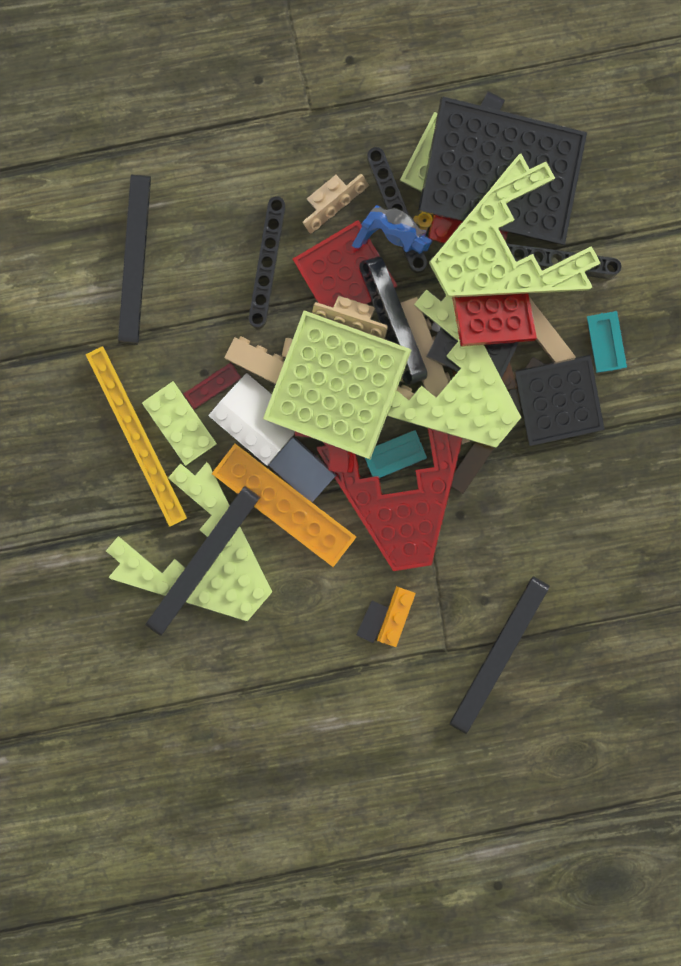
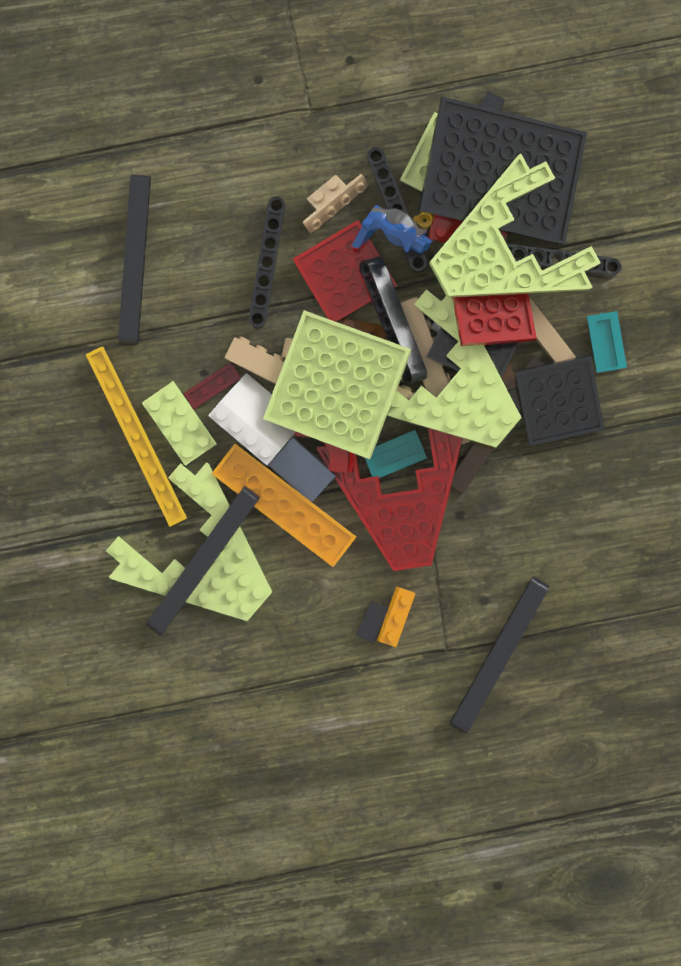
tan bracket [312,296,388,340] -> none

